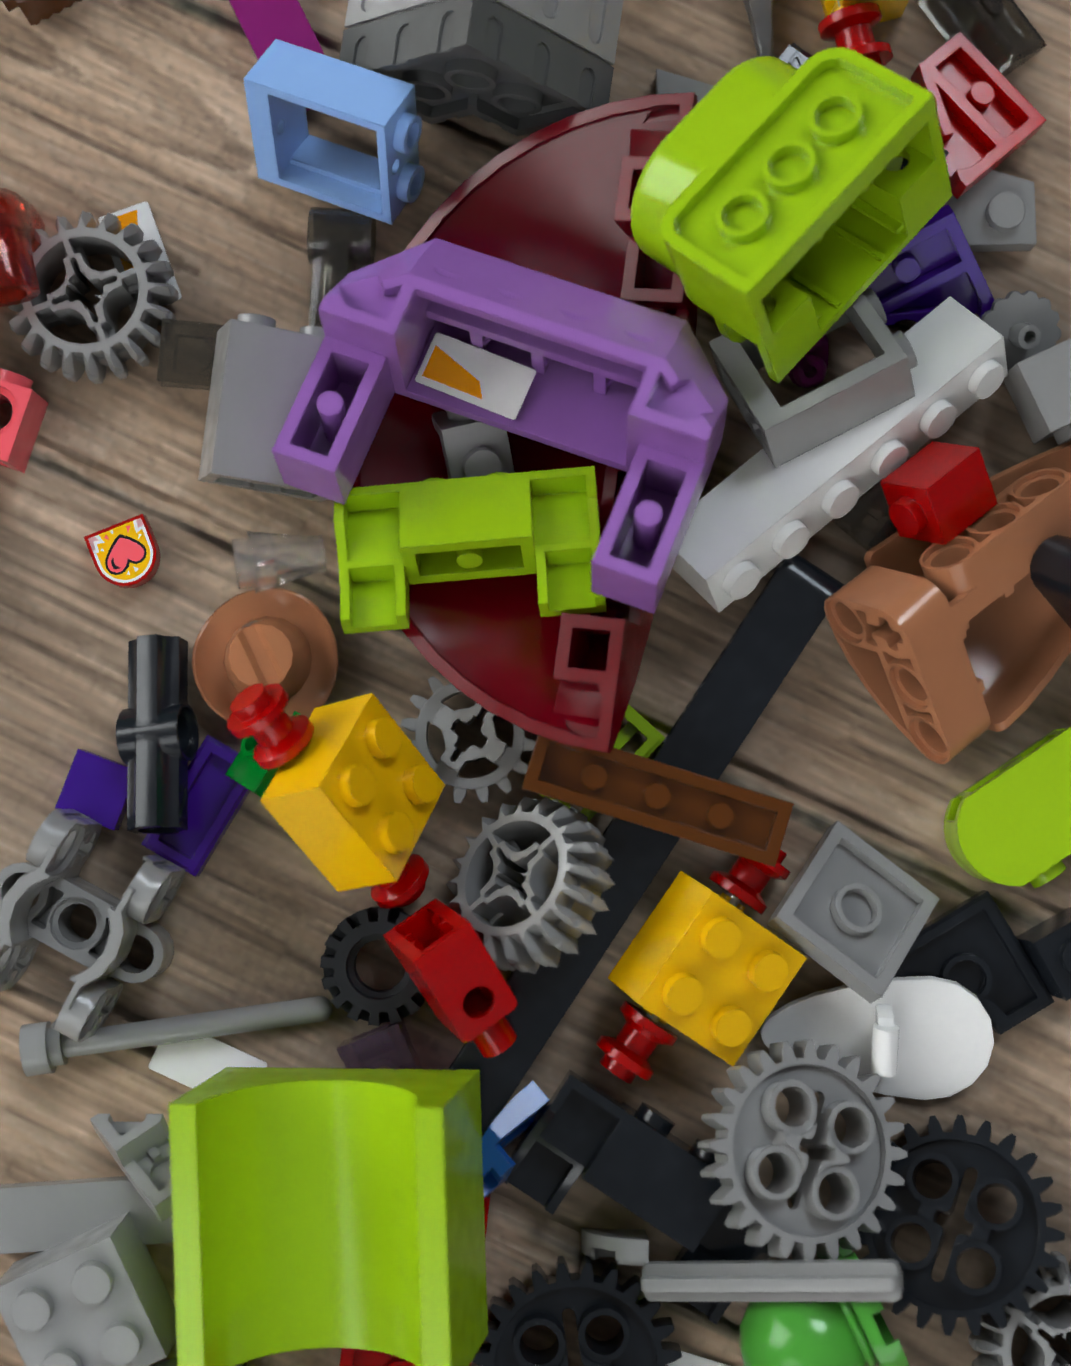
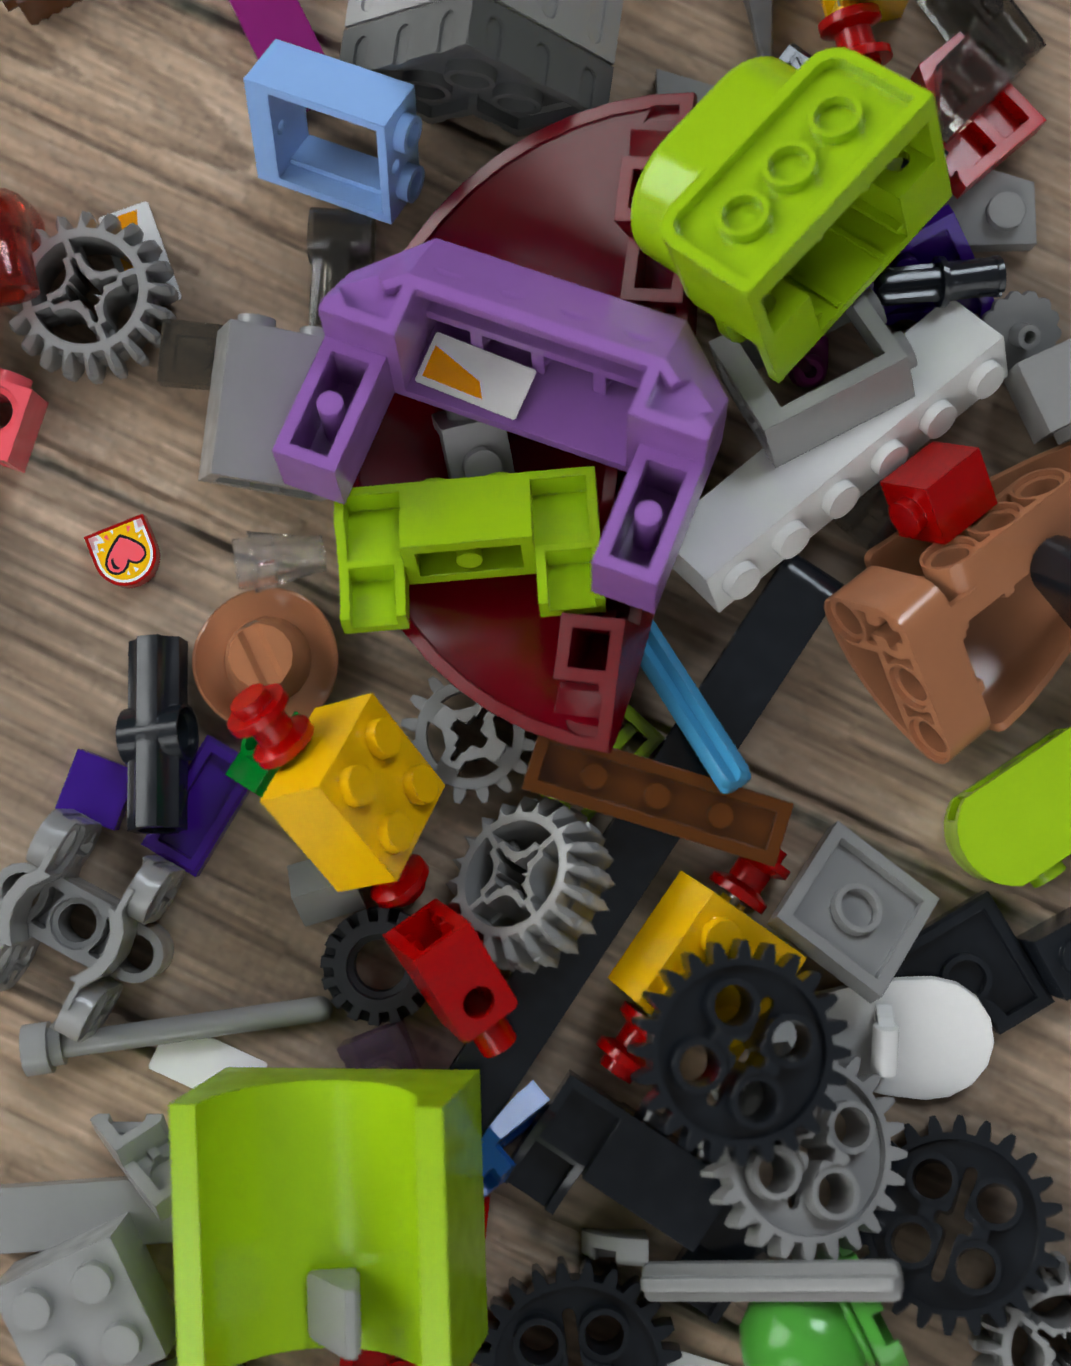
none -> light grey slope [287,859,367,927]
none -> light grey slope [307,1268,361,1360]
none -> black gear [627,938,851,1166]
none -> dark azure axle [640,620,751,794]
none -> black axle [873,255,1007,308]
none -> clear smoke slope [933,21,1026,143]

